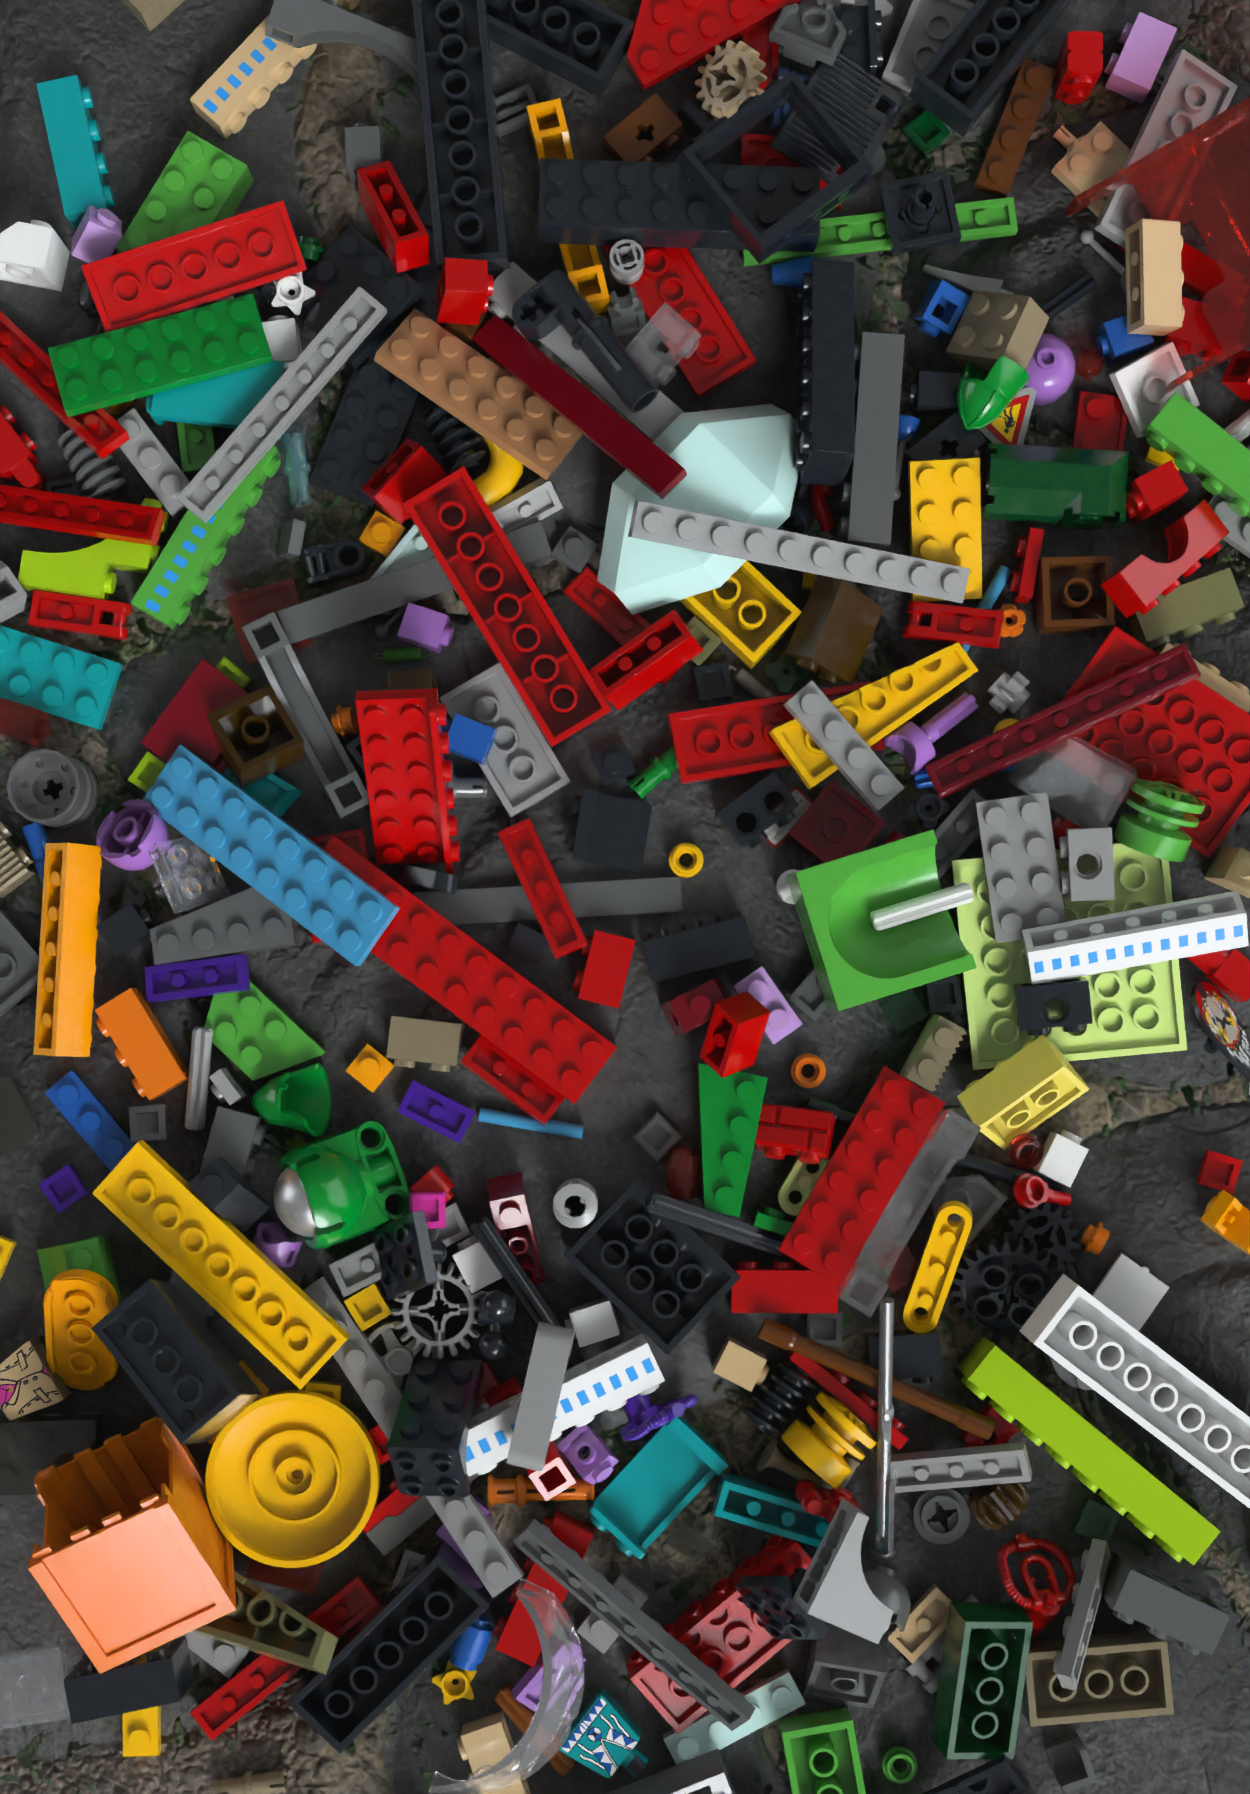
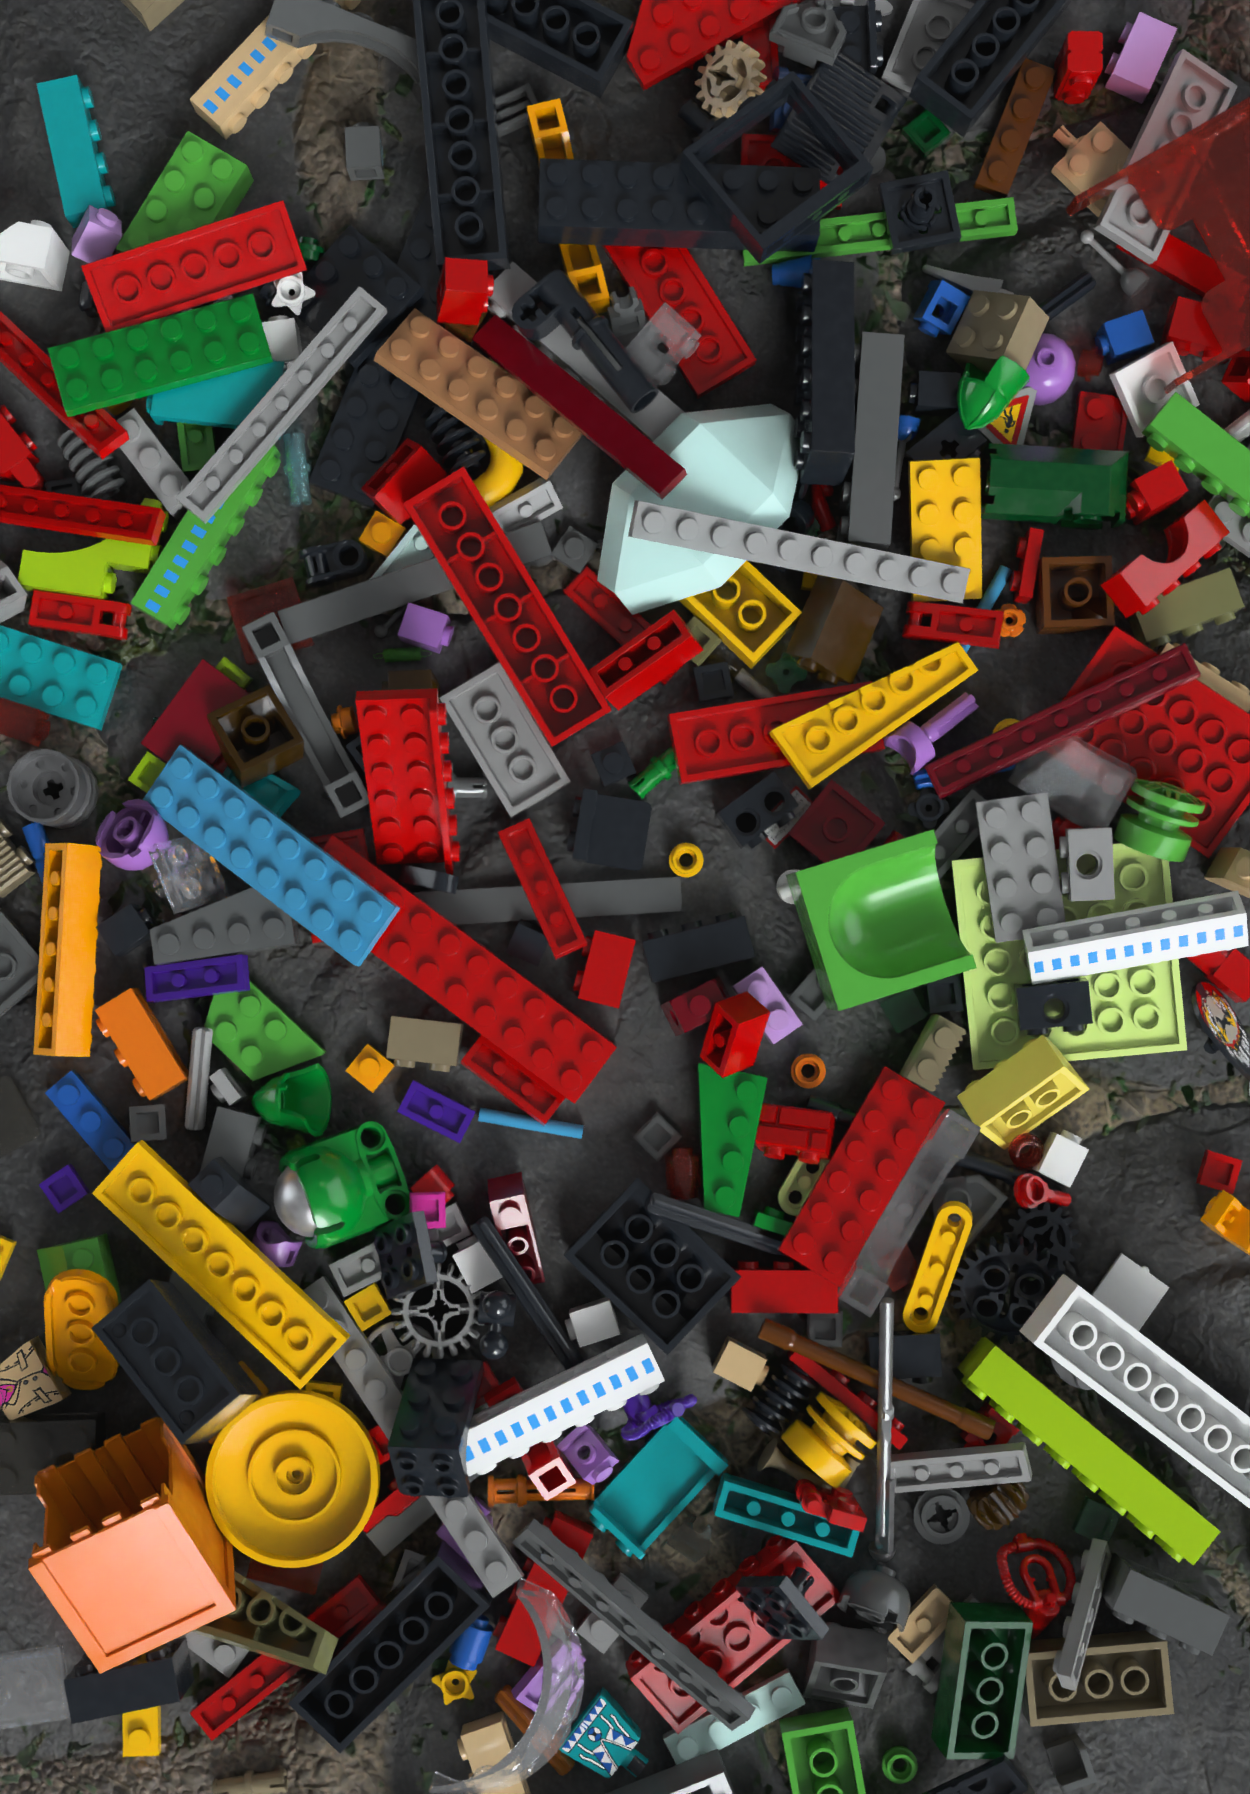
dark grey tile [276,519,306,559] -> none
red brick [357,160,429,273] -> none
blue brick [442,713,497,765] -> none
light grey beam [506,1322,576,1472] -> none
light grey piece [553,1178,598,1228] -> none
reddish brown brick [603,93,683,162] -> none
light grey wheel [609,239,644,285] -> none
light grey plate [784,681,904,812] -> none
light grey arch [793,1499,894,1644] -> none
white axle [870,882,974,931] -> none
light grey gear [987,671,1031,714] -> none
orange plate [1080,1222,1111,1256] -> none
tan brick [1125,219,1185,336] -> none

